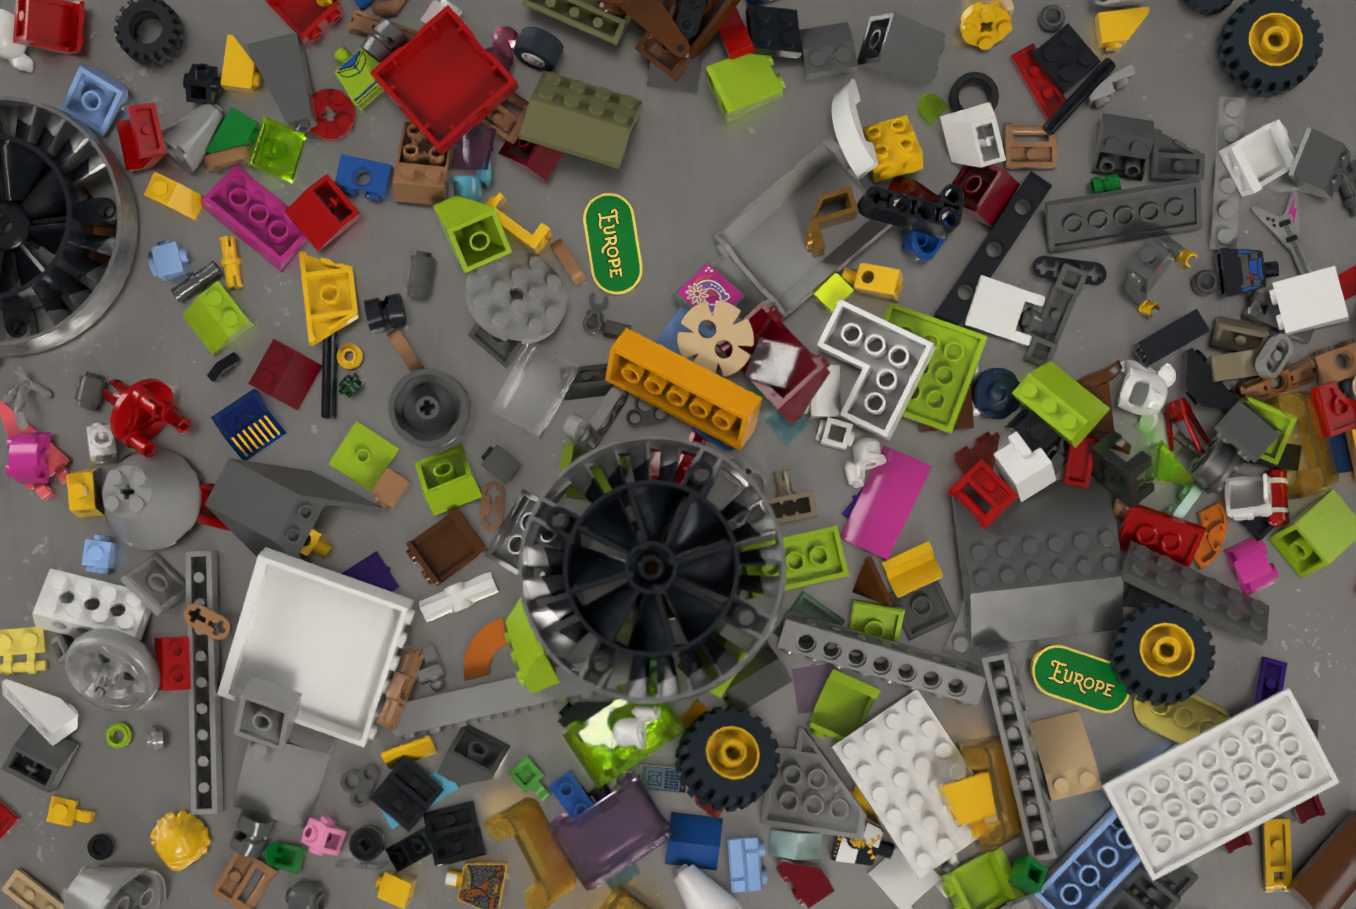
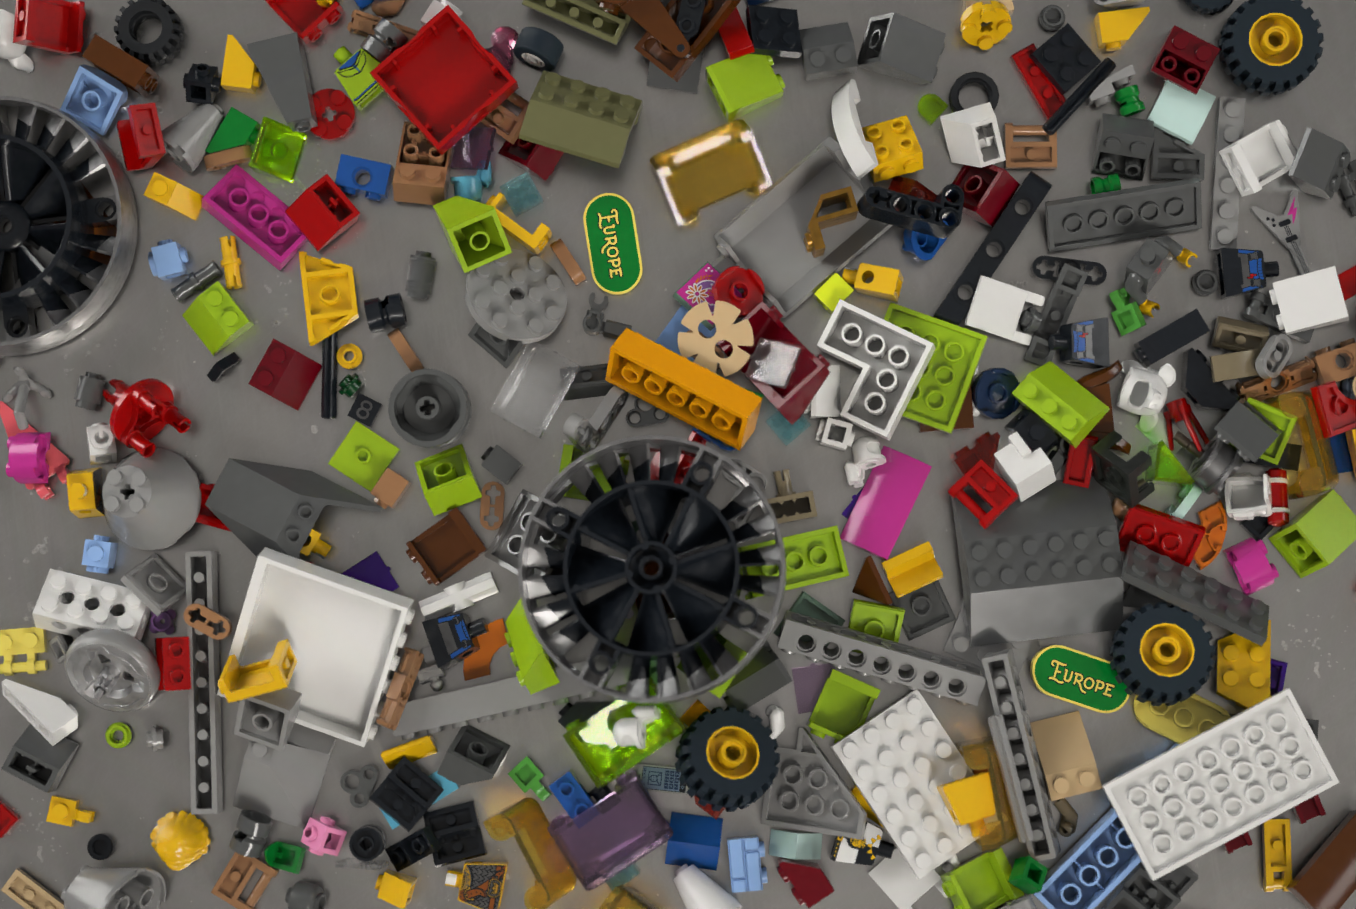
clear blue slope [211,389,287,461] -> none
none -> reddish brown window [82,34,159,98]
none -> medium lavender plate [149,609,176,635]
none -> yellow panel [218,639,297,703]
none -> black tile [347,393,383,427]
none -> black torso [422,613,489,670]
none -> clear light blue piece [500,172,544,217]
none -> clear yellow windscreen [650,119,773,225]
none -> red plate [711,266,765,319]
none -> white arm [766,705,785,739]
none -> light grey axle [988,714,1034,843]
none -> black torso [1048,317,1110,369]
none -> dark tan arm [1053,798,1078,837]
none -> bright green plate [1109,287,1147,336]
none -> green wheel [1114,85,1146,117]
none -> light aqua slope [1147,80,1216,145]
none -> dark red slope [1150,25,1220,95]
none -> yellow wing [1216,620,1271,709]

